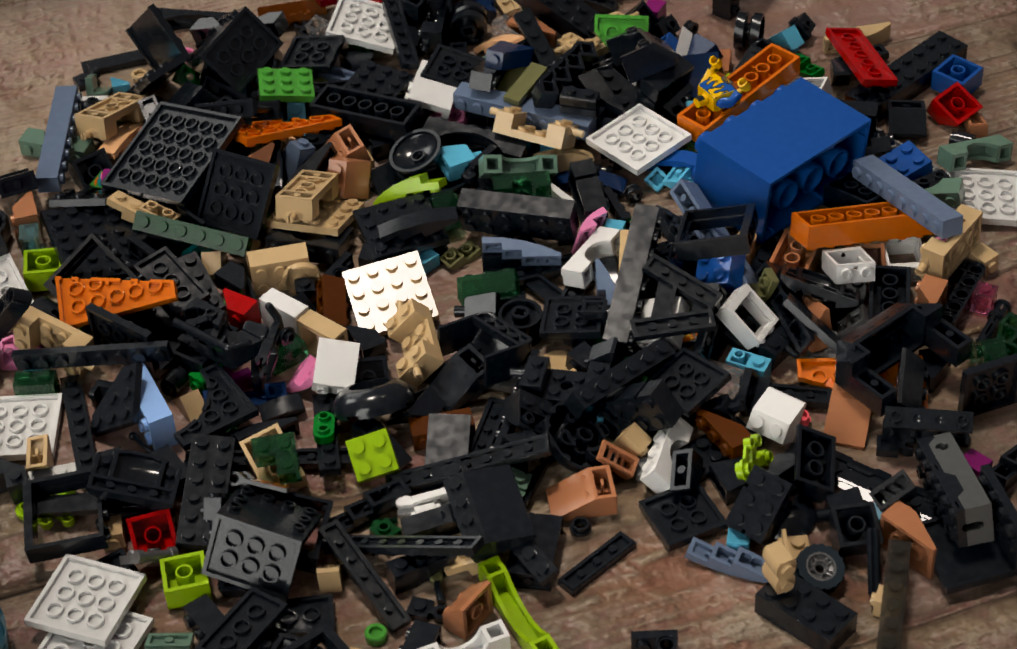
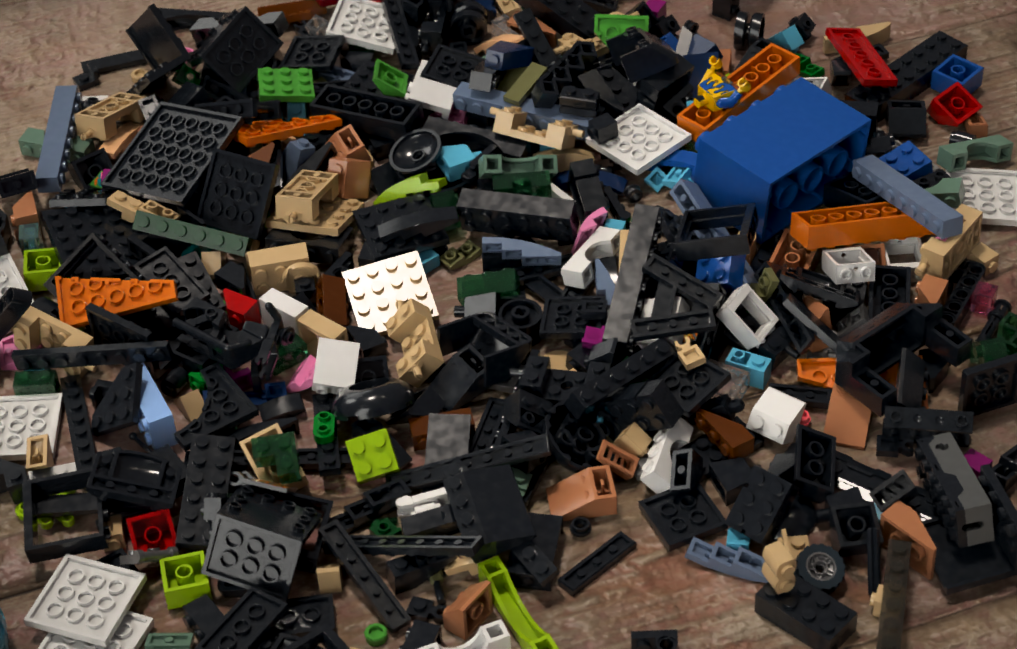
sand green panel [85,74,112,96] -> none
medium azure slope [110,77,131,94] -> none
black bracket [735,367,772,417] -> none
lime plant [735,433,774,481] -> none
none -> bright green slope [372,59,408,97]
none -> magenta panel [581,325,605,349]
none -> black brick [588,113,618,145]
none -> tan plate [674,336,706,371]

